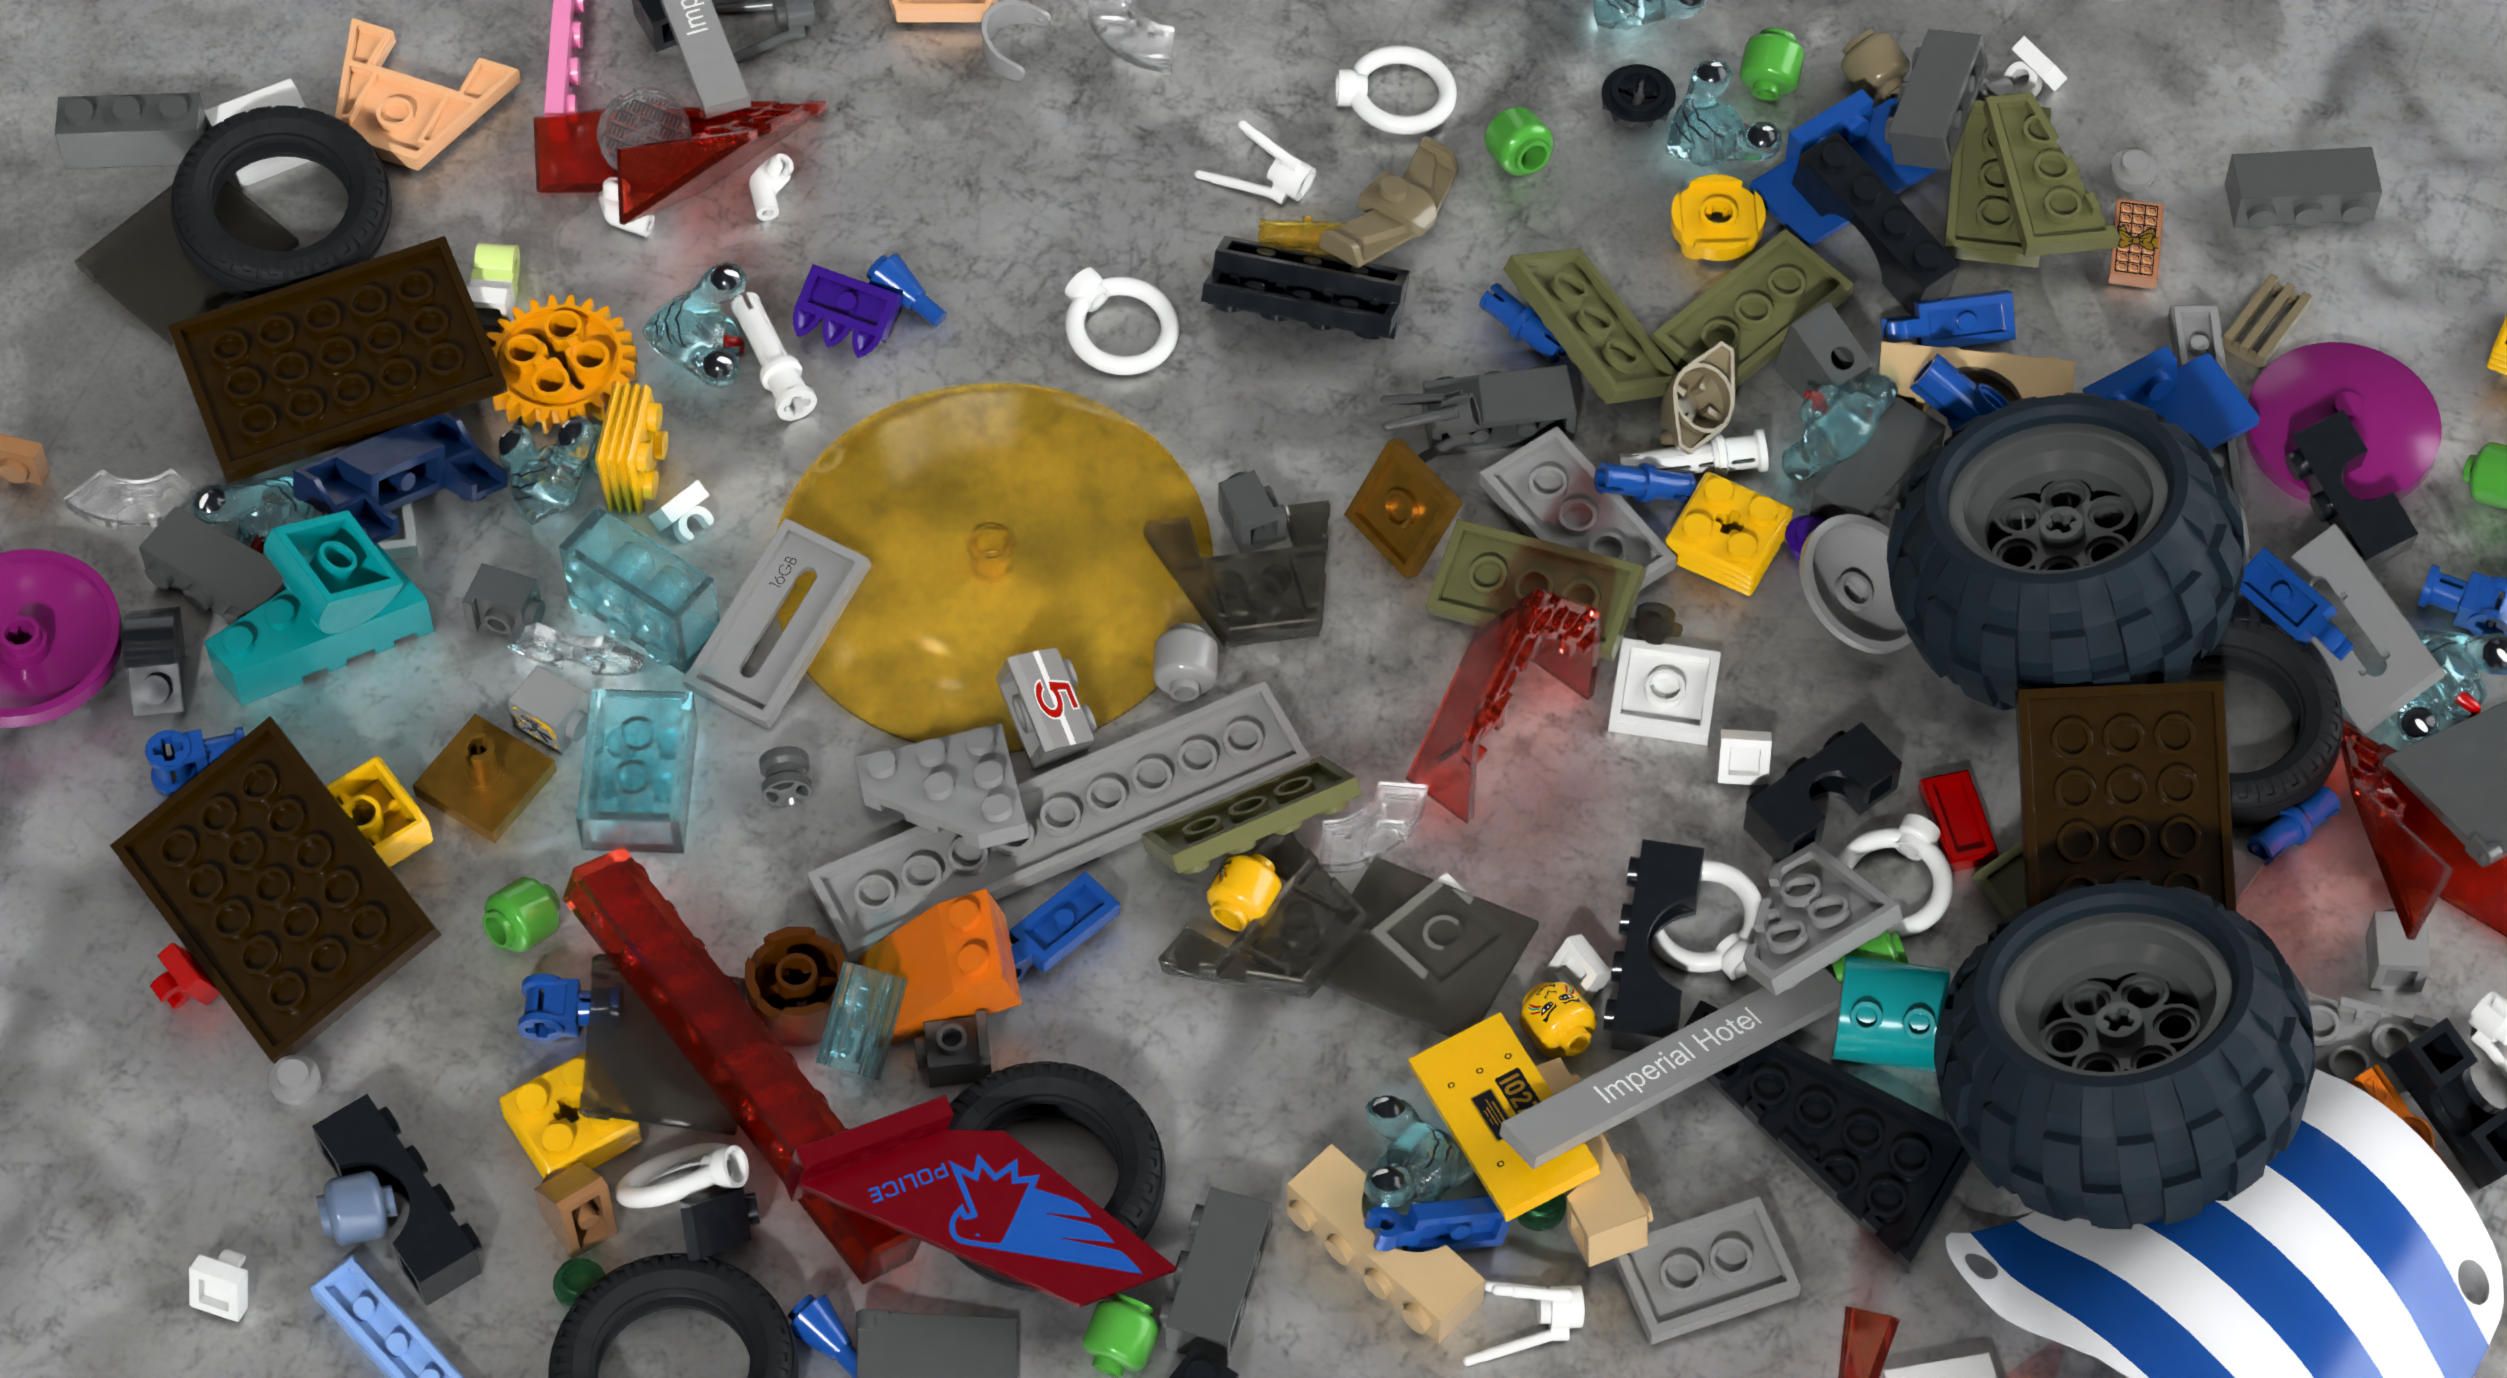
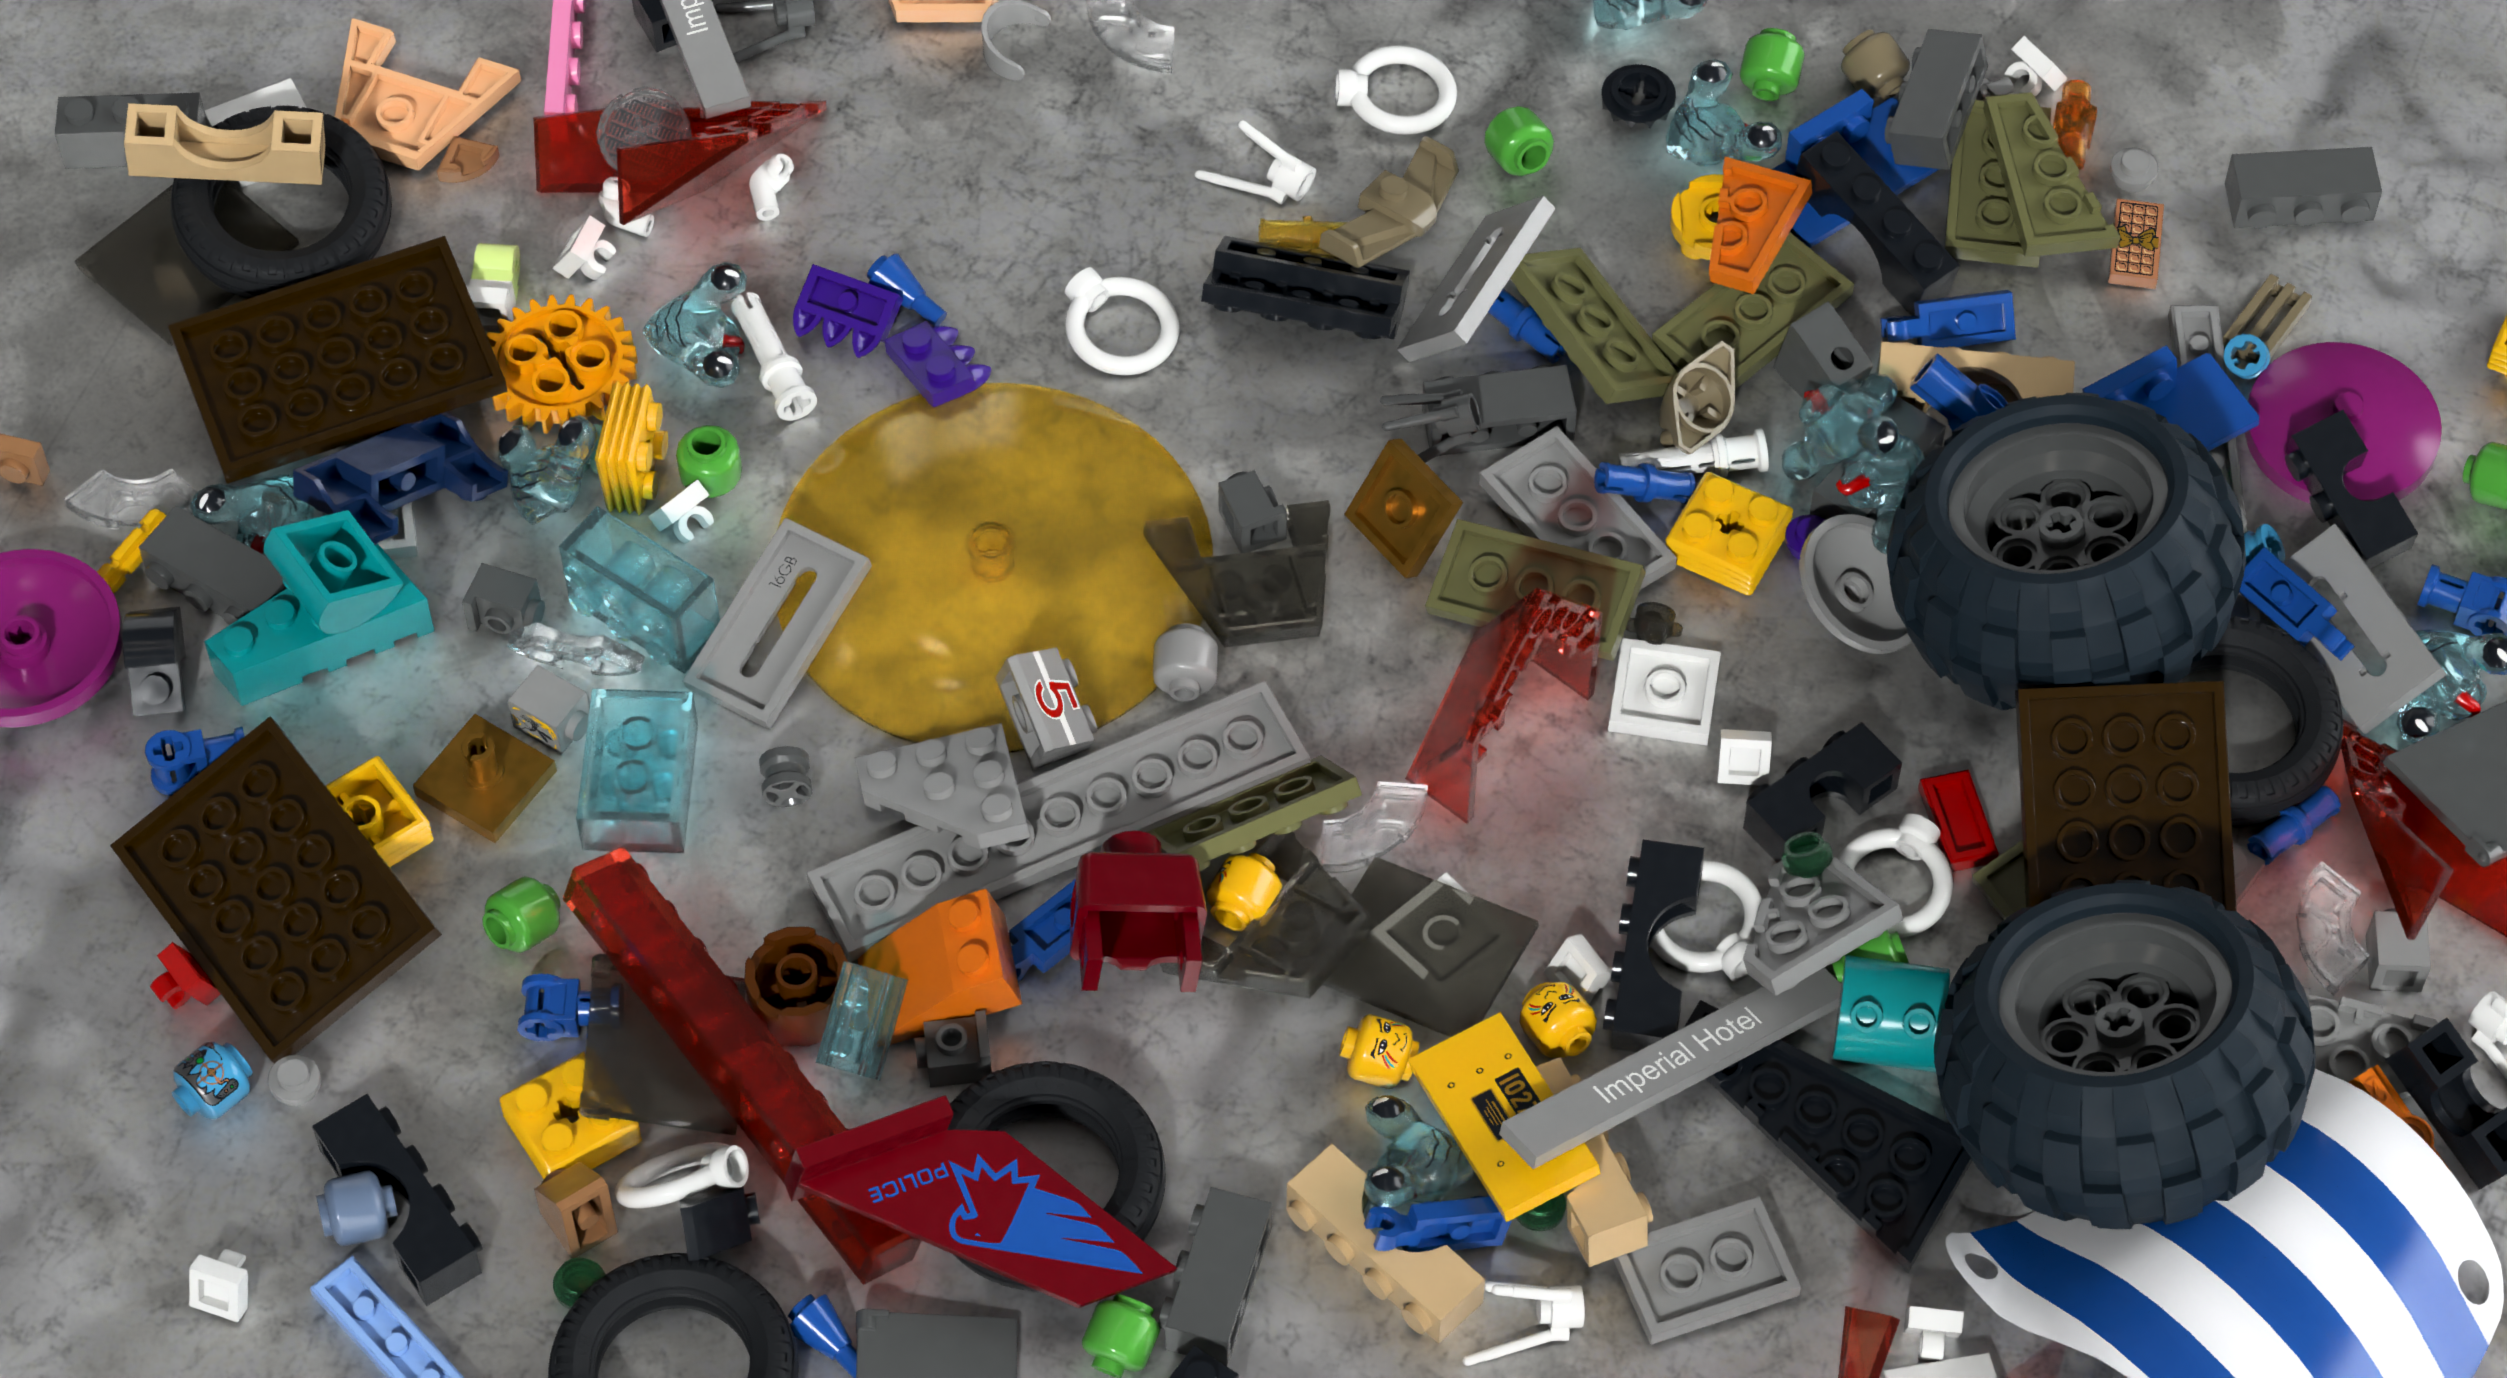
none -> yellow axle [97,508,167,593]
none -> tan arch [124,103,326,185]
none -> dark azure head [172,1042,253,1119]
none -> medium nougat tile [437,136,500,183]
none -> white tile [552,215,616,280]
none -> bright green head [676,425,742,498]
none -> dark purple plate [885,321,992,409]
none -> dark red piece [1070,830,1207,992]
none -> yellow head [1339,1014,1420,1089]
none -> light grey piece [1397,195,1556,362]
none -> orange wing [1709,157,1812,294]
none -> clear green plate [1781,832,1833,878]
none -> clear light blue head [1836,416,1925,555]
none -> white tile [1904,1306,1964,1362]
none -> clear orange axle [2052,80,2097,170]
none -> dark azure bush [2223,334,2270,380]
none -> dark azure bush [2244,524,2286,564]
none -> clear tile [2296,861,2369,996]

